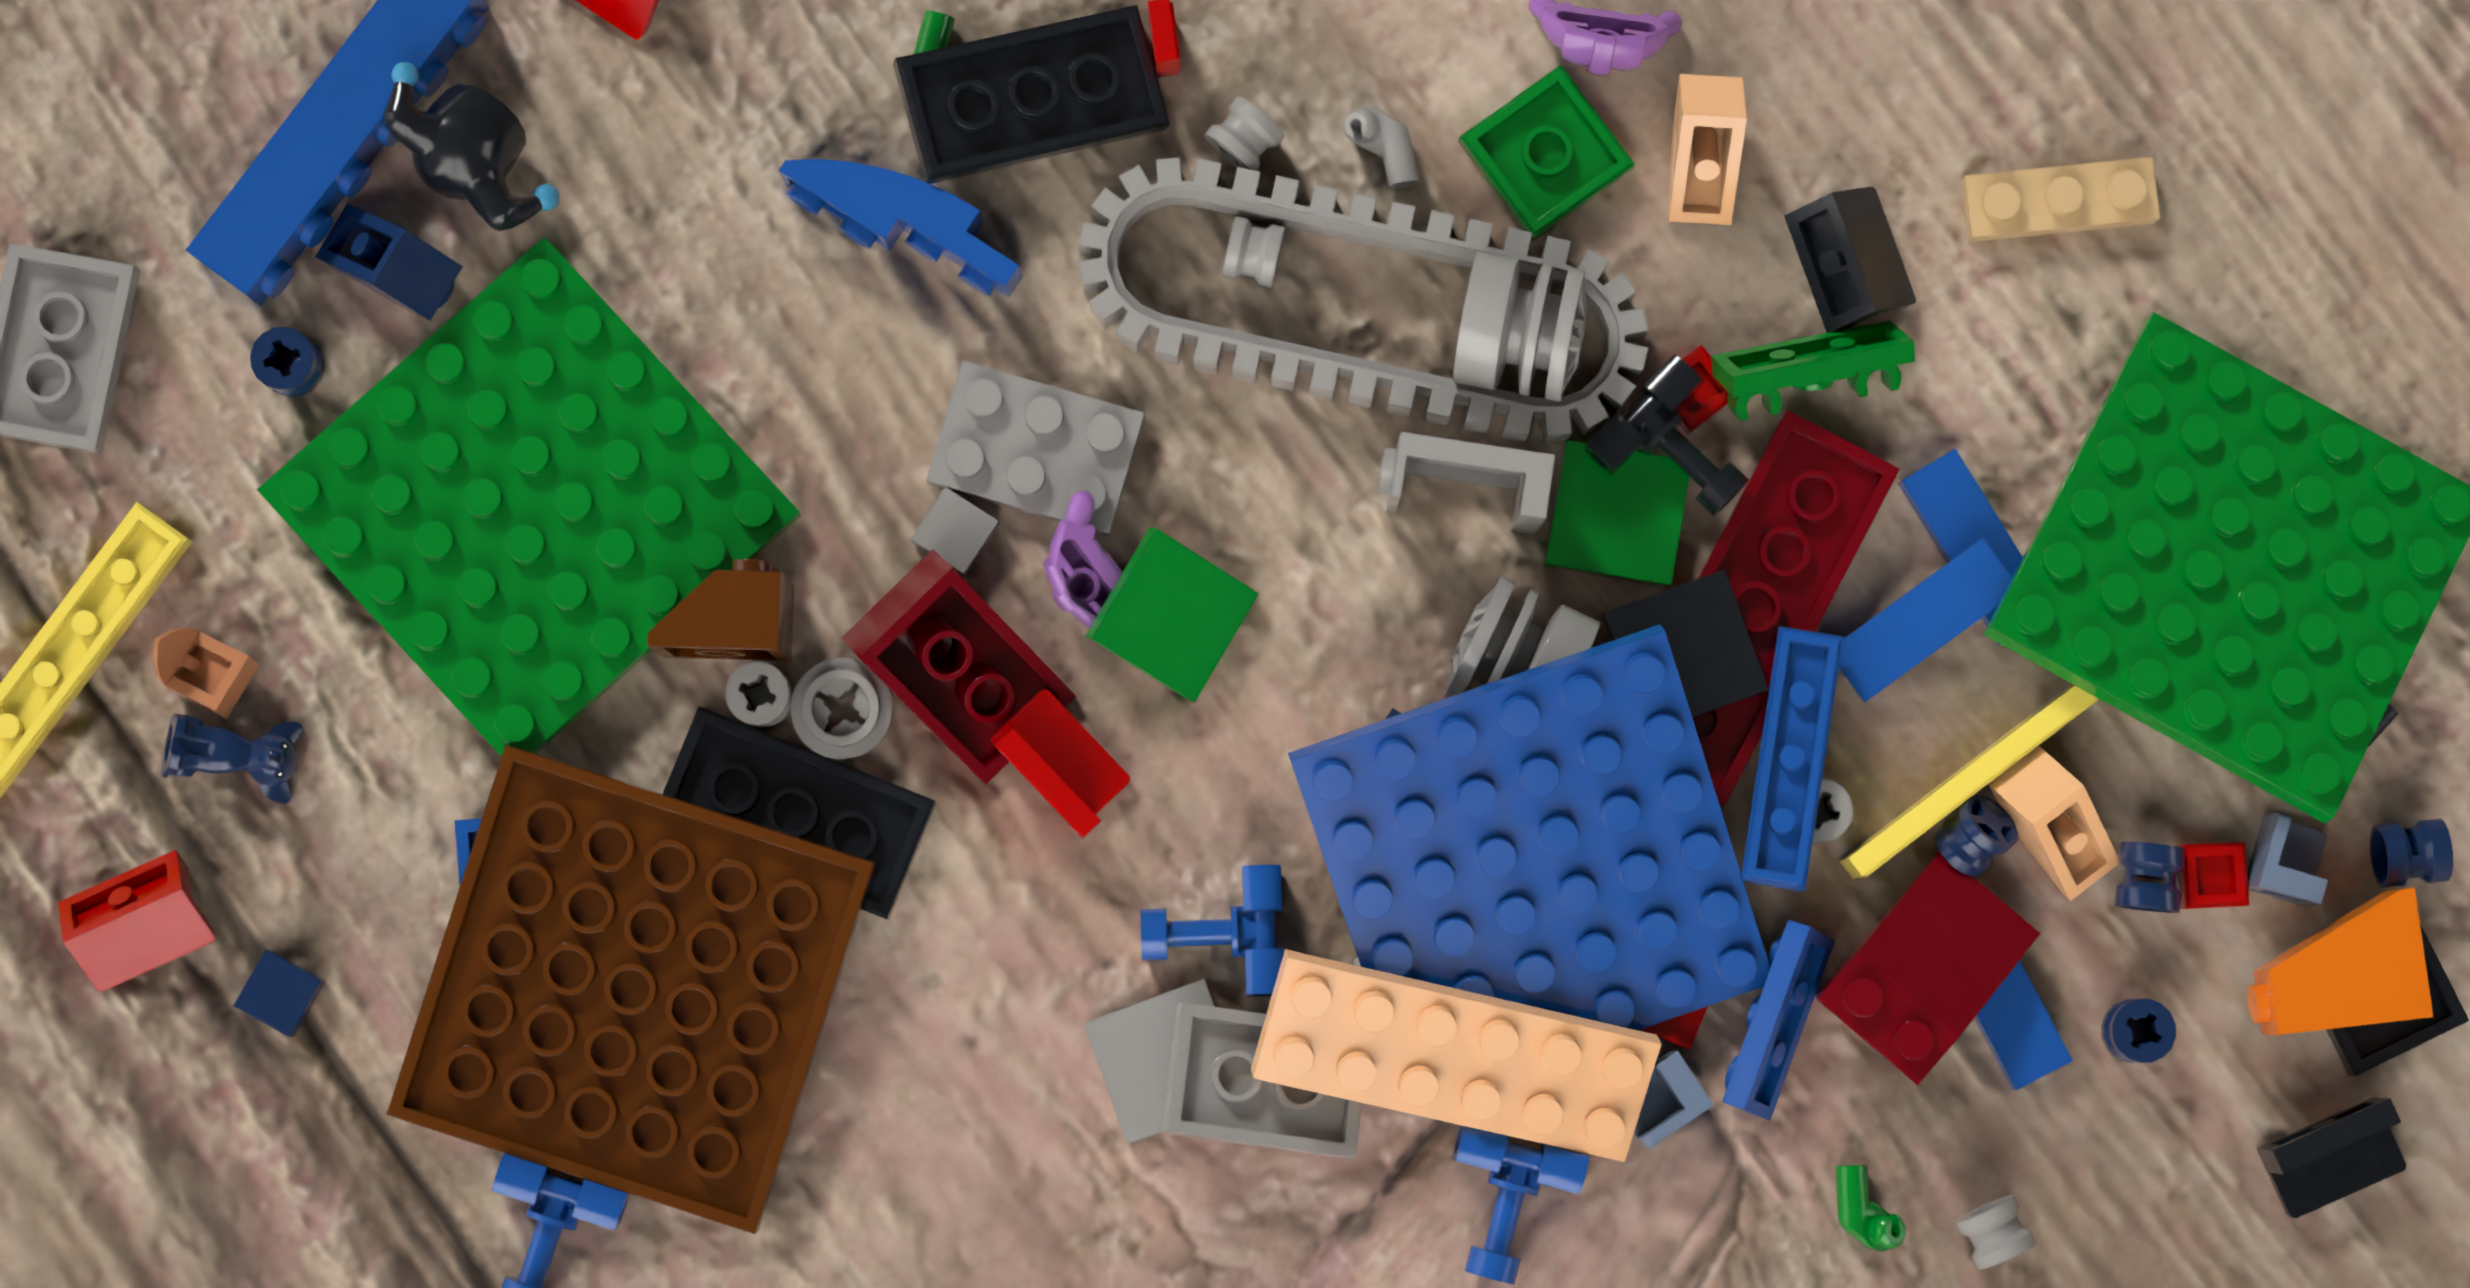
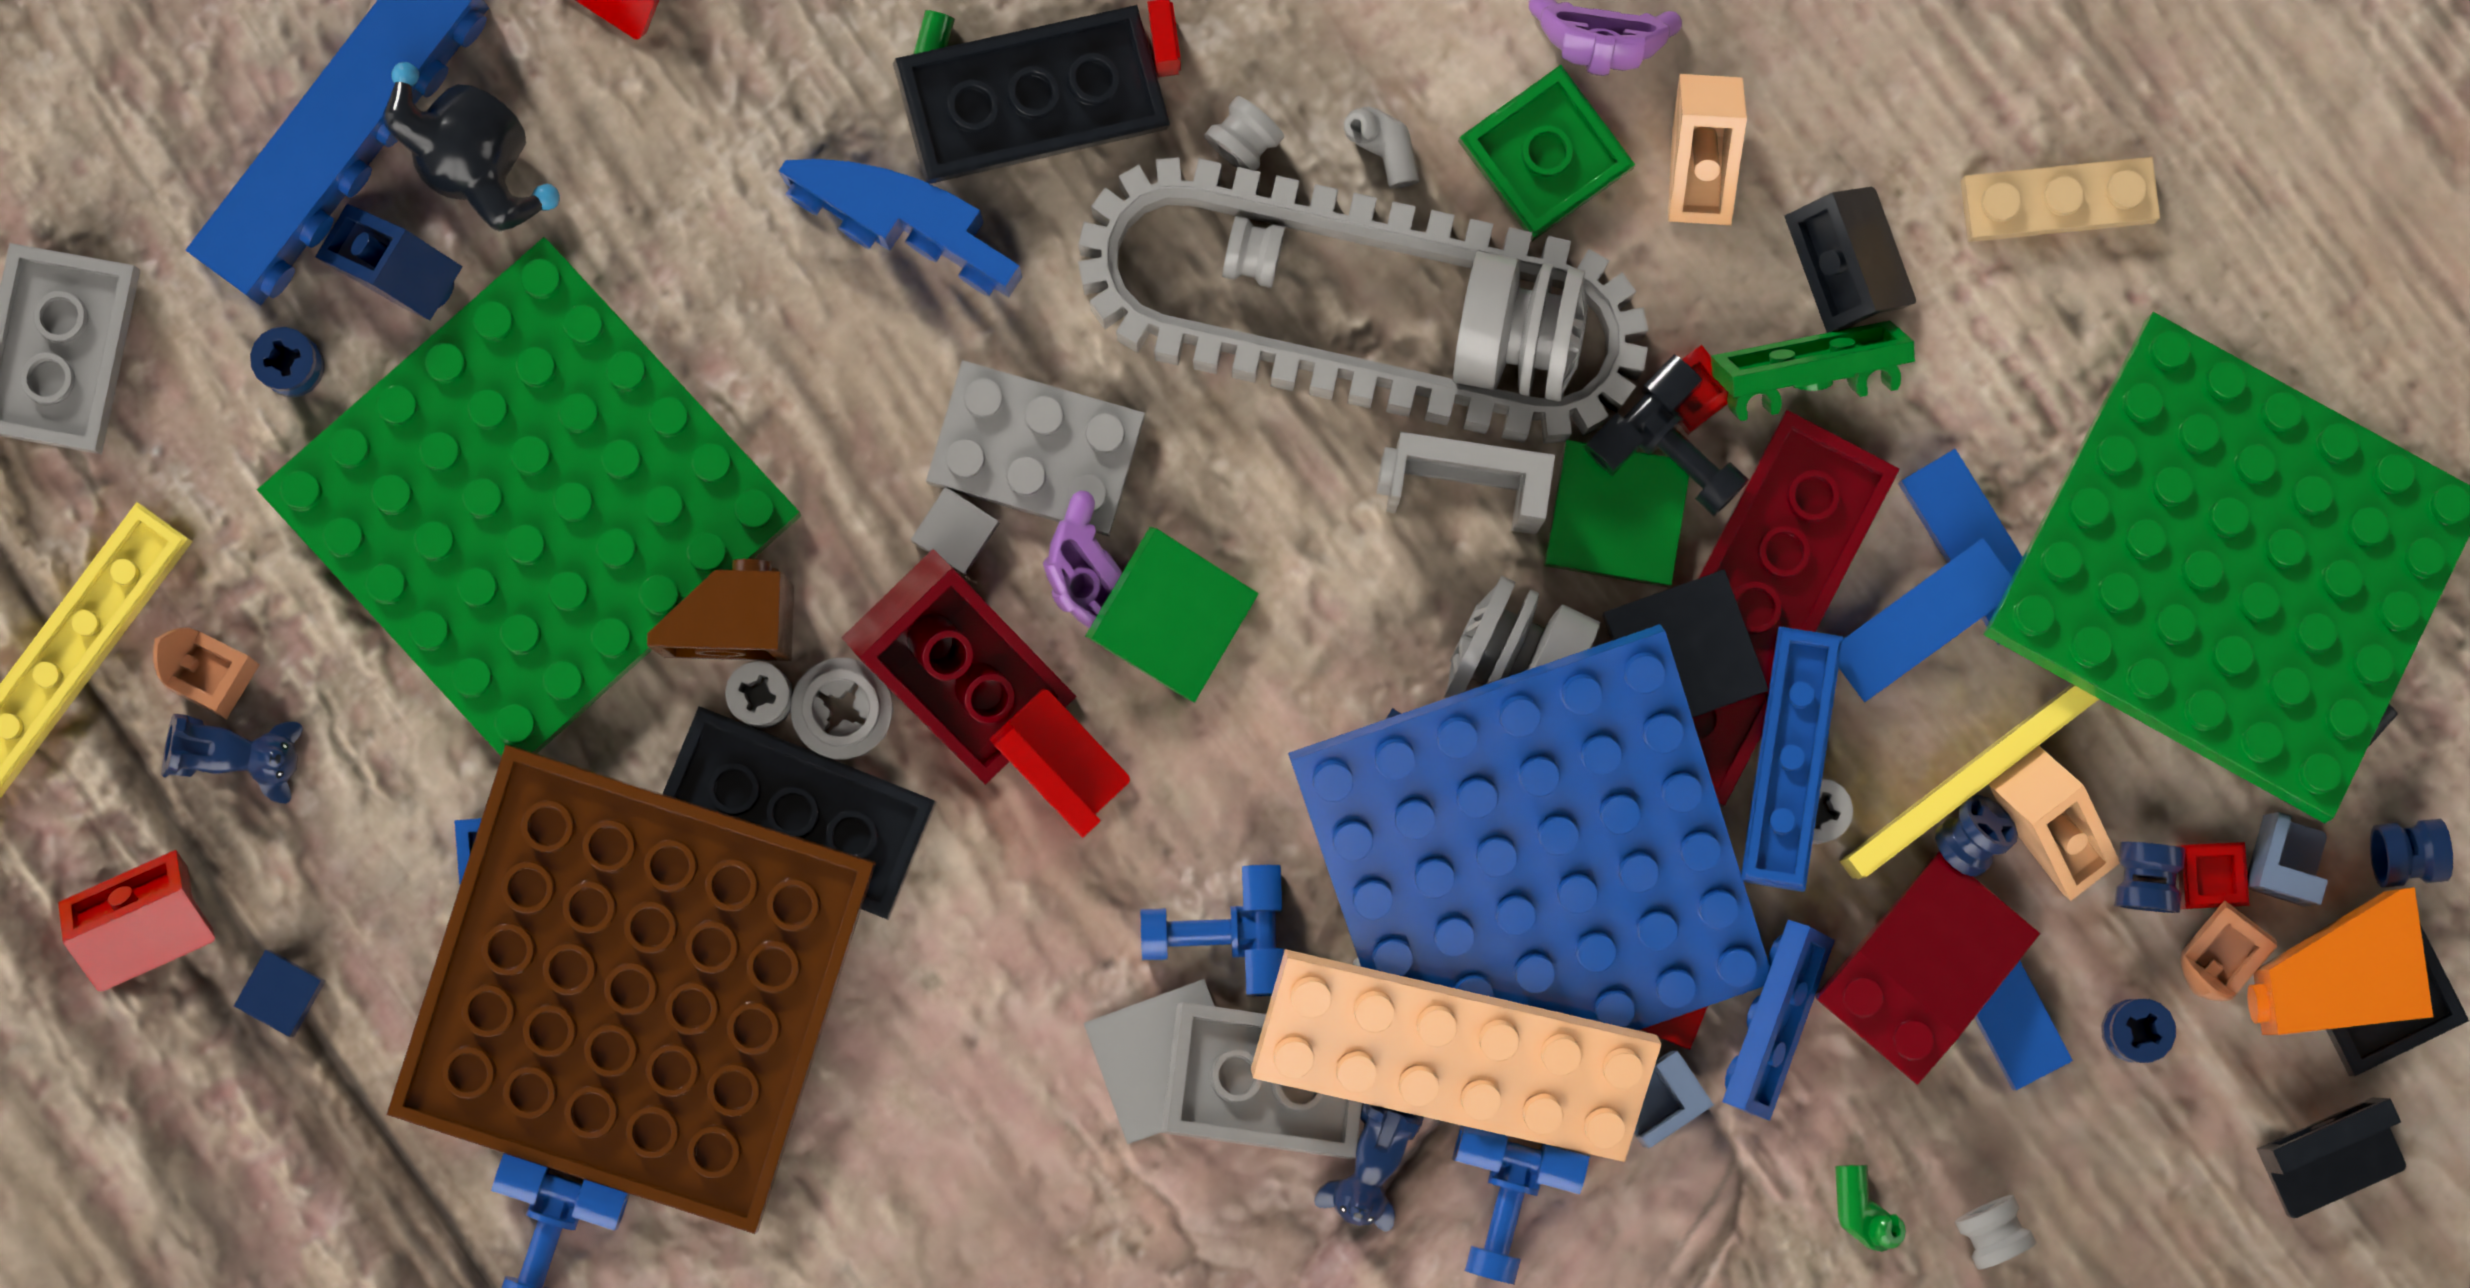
none -> dark blue animal [1314,1103,1424,1232]
none -> nougat plate [2180,900,2278,1002]

